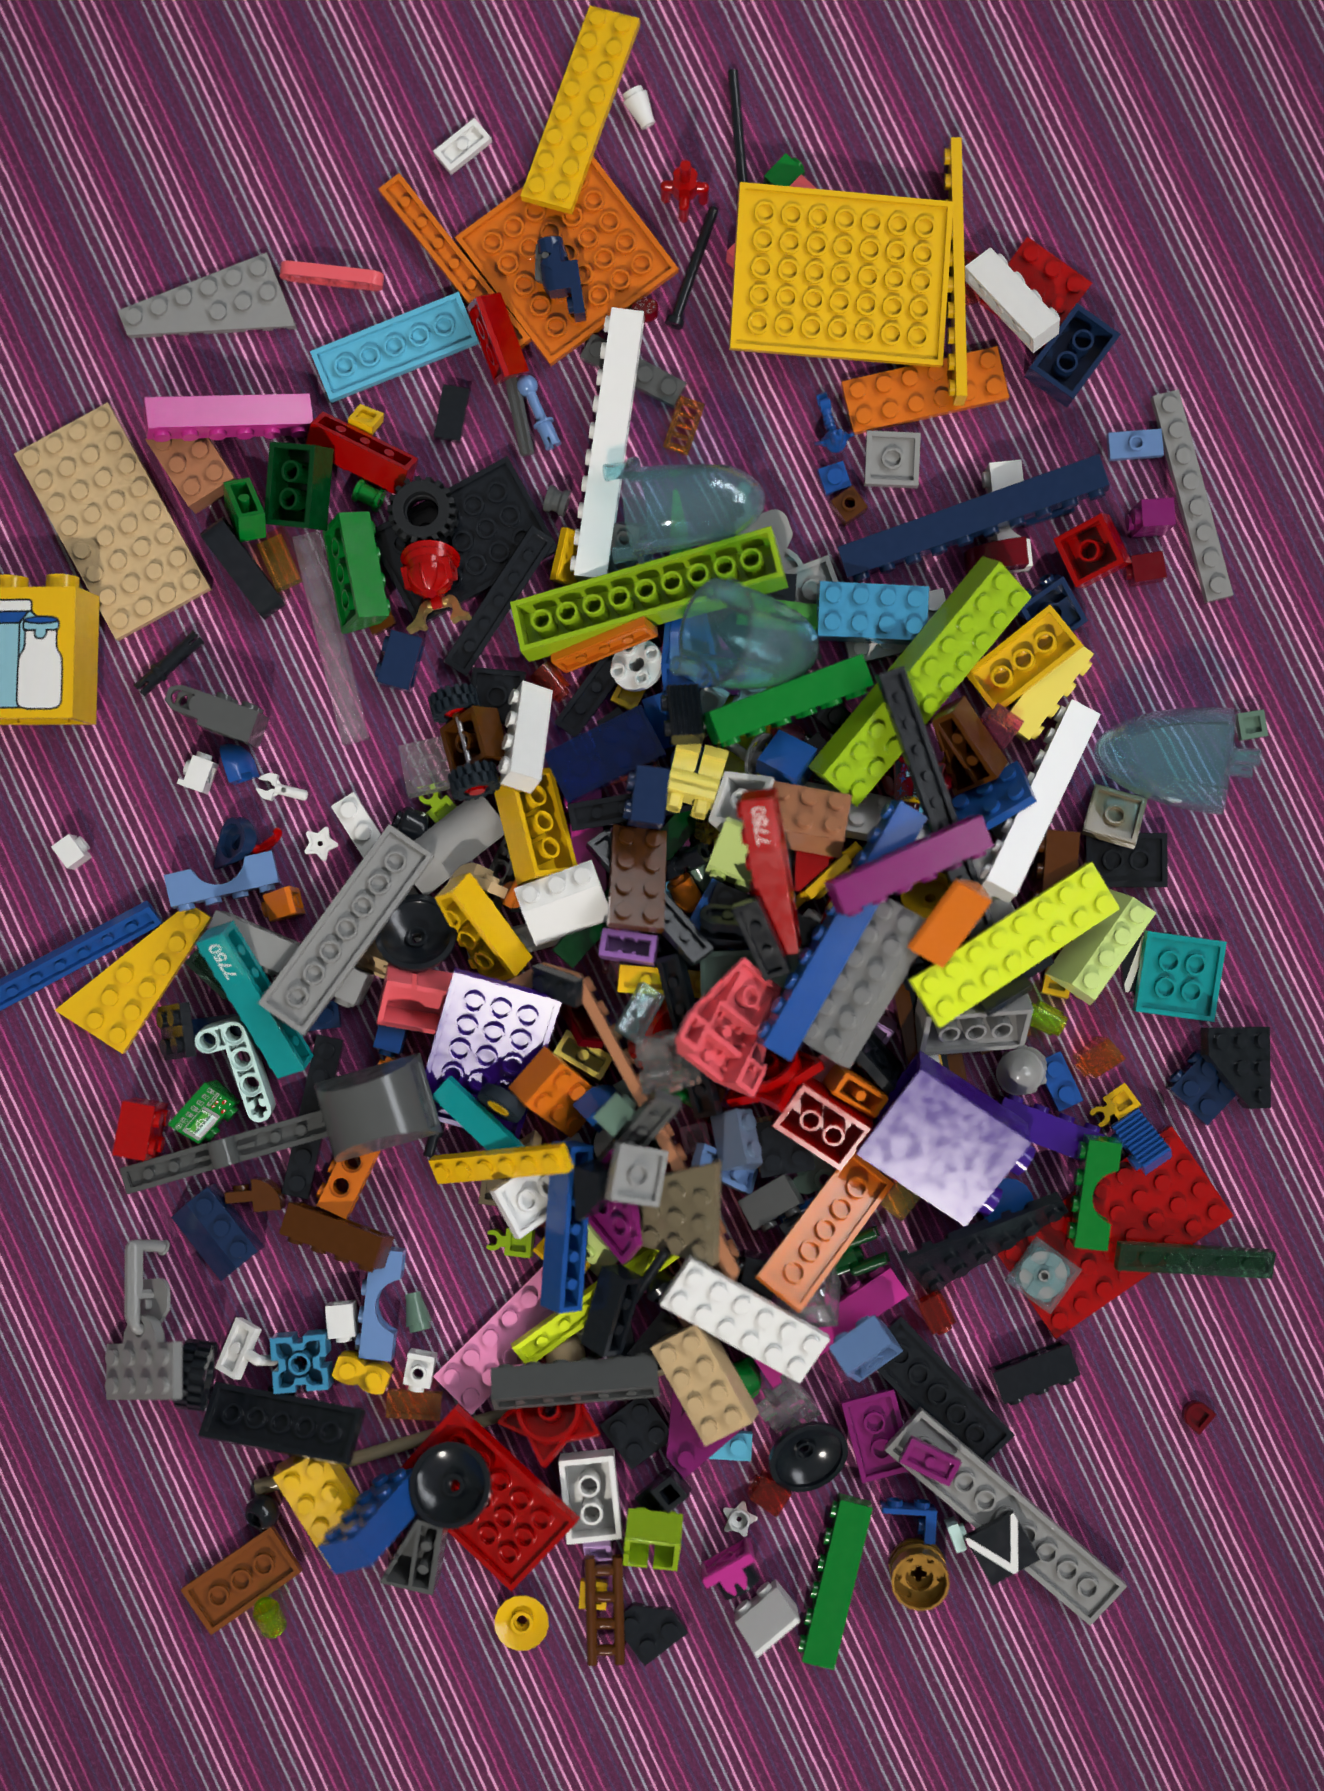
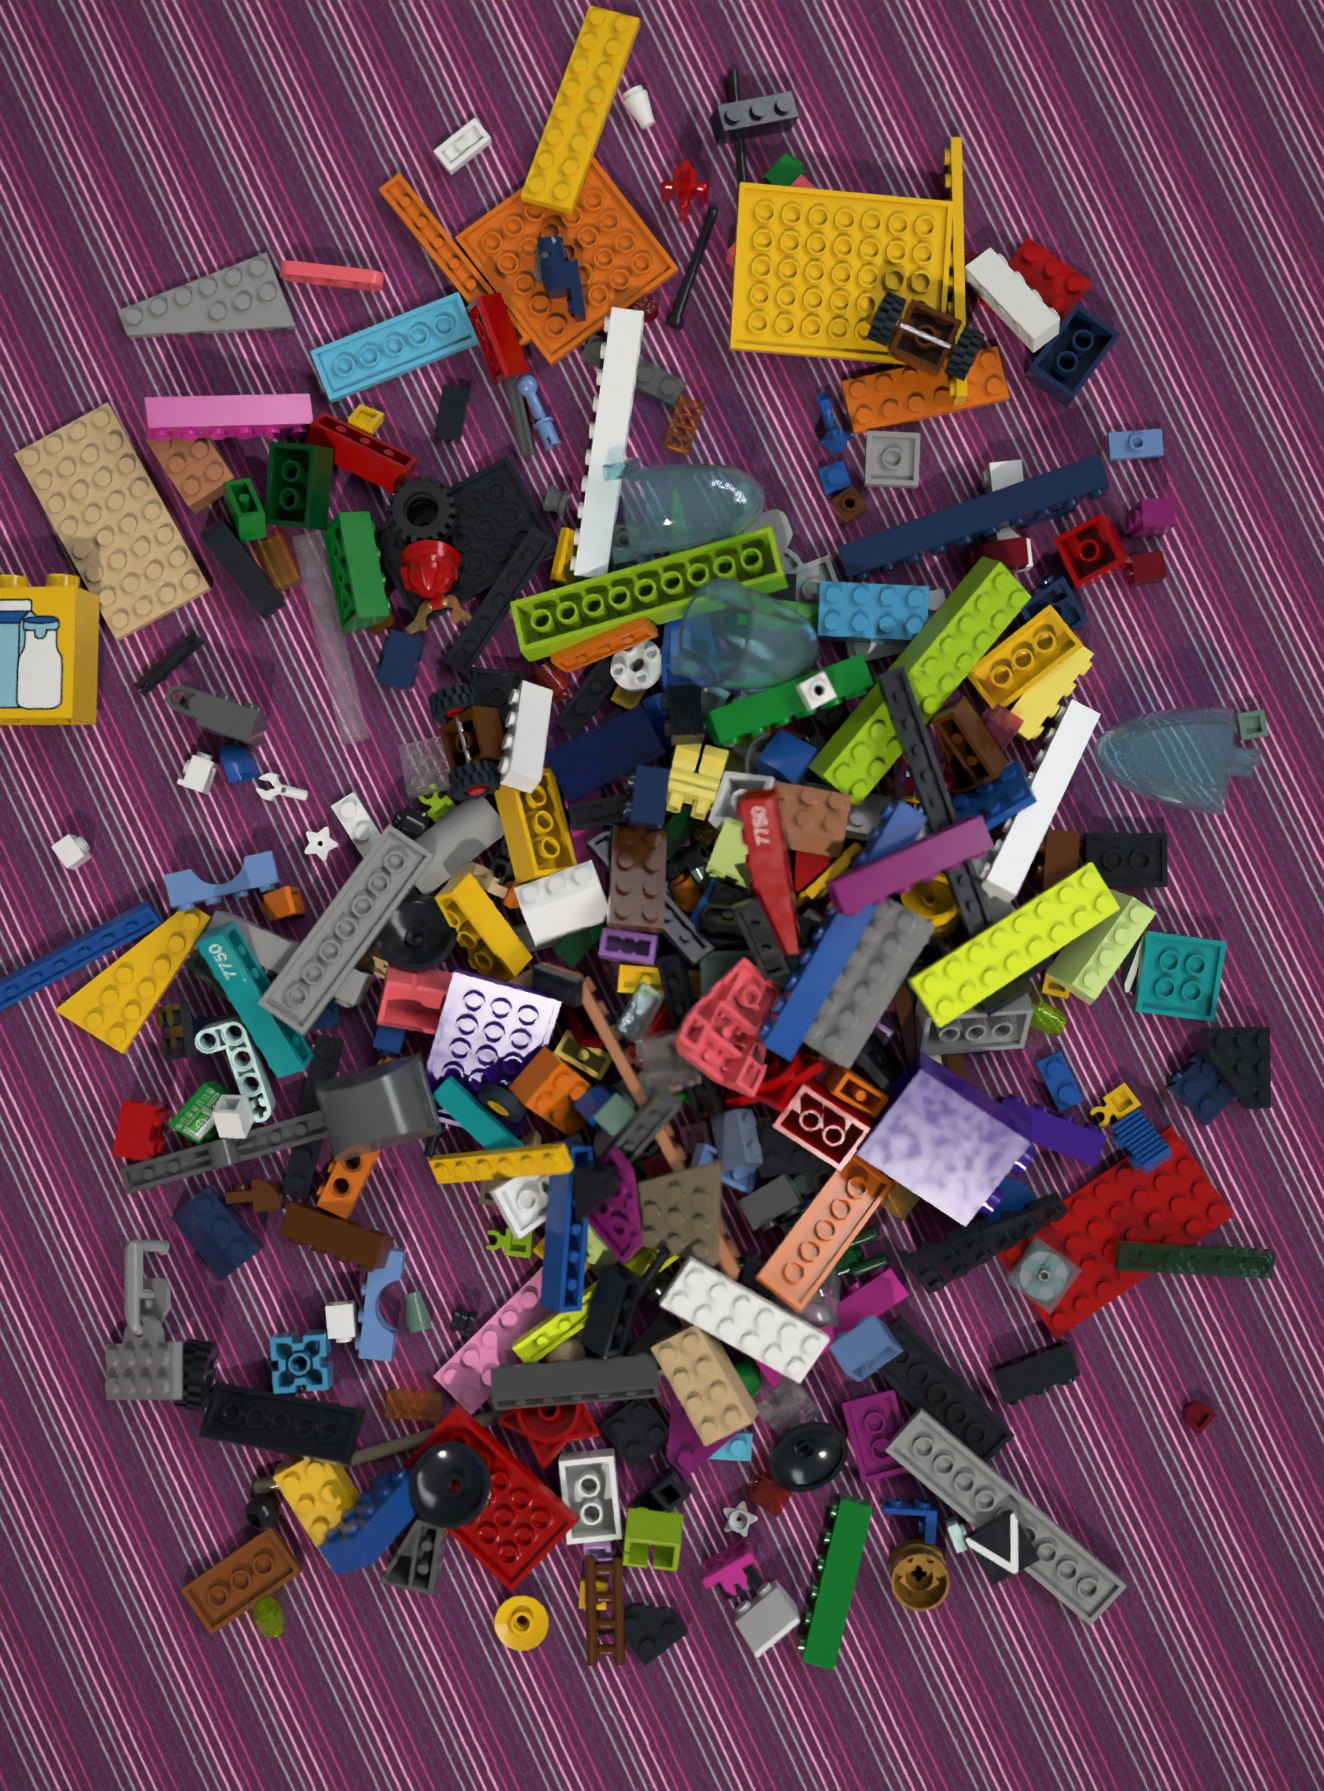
dark blue piece [214,817,282,870] -> none
white plate [215,1317,278,1380] -> none
yellow brick [332,1350,394,1394] -> none
green bush [351,479,386,512] -> none
white brick [403,1348,438,1393] -> none
light grey plate [605,1142,669,1207] -> none
magenta plate [898,1435,961,1487] -> none
orange slope [907,879,992,968] -> none
clear red brick [914,1291,956,1335] -> none
light grey hair [996,1045,1047,1095] -> none
green arch [1066,1134,1122,1251] -> none
clear orange slope [1072,1036,1126,1078] -> none
dark tan tile [1081,783,1148,849] -> none
light grey plate [1151,389,1233,603] -> none
none -> white brick [212,1095,254,1139]
none -> black wheel [449,1305,479,1338]
none -> black brick [709,91,799,145]
none -> white plate [795,672,837,711]
none -> brick [866,291,985,381]

